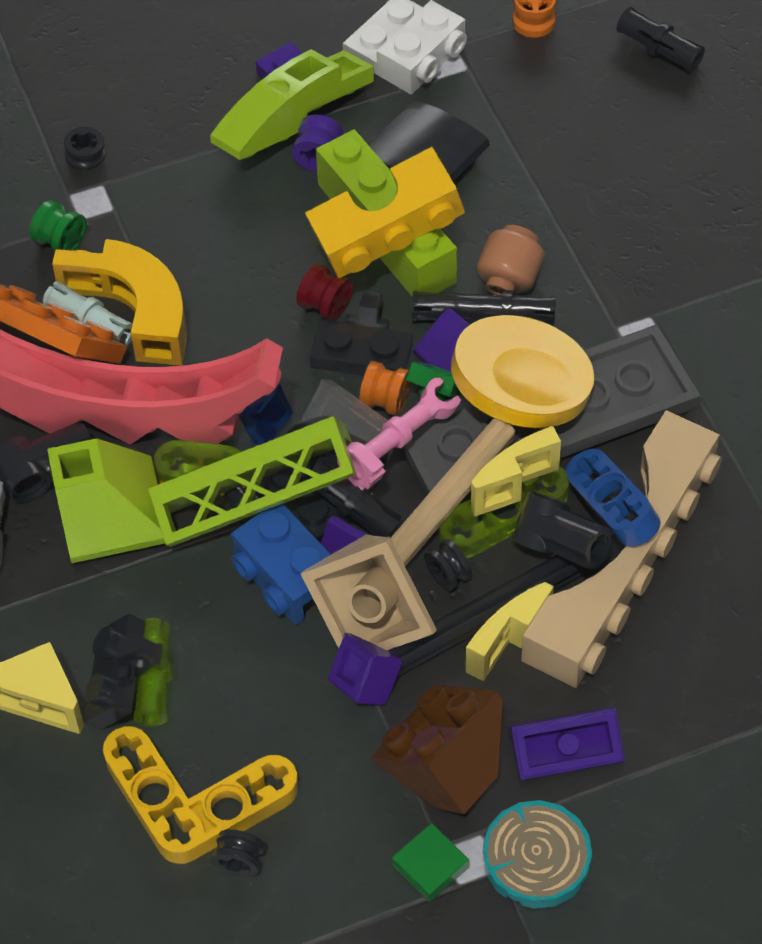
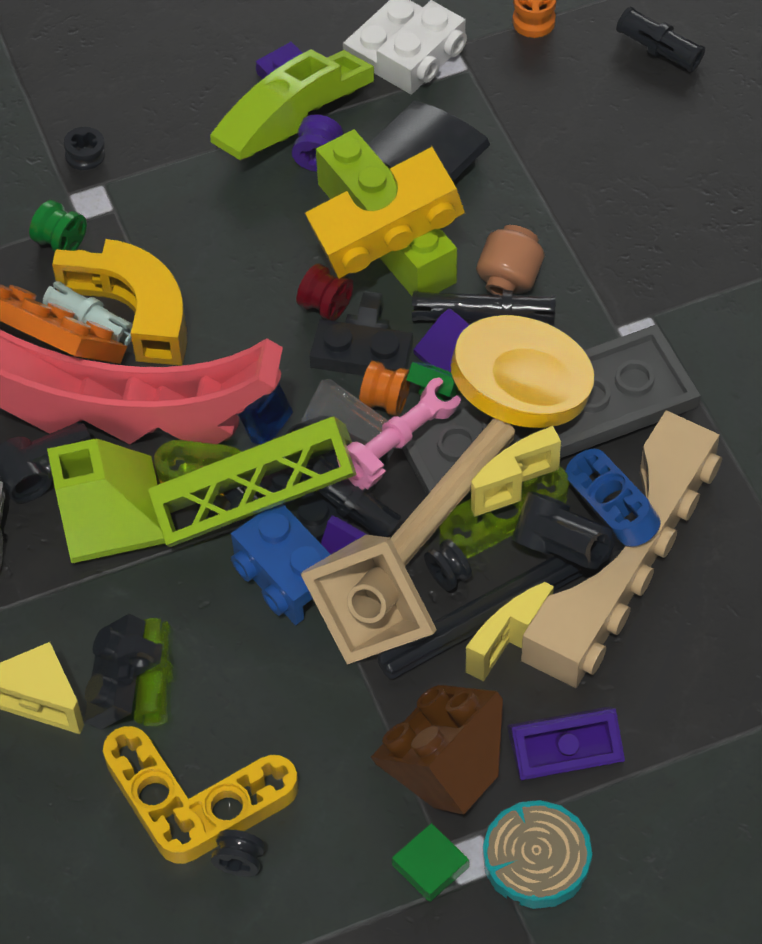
dark purple slope [328,633,402,705] -> none

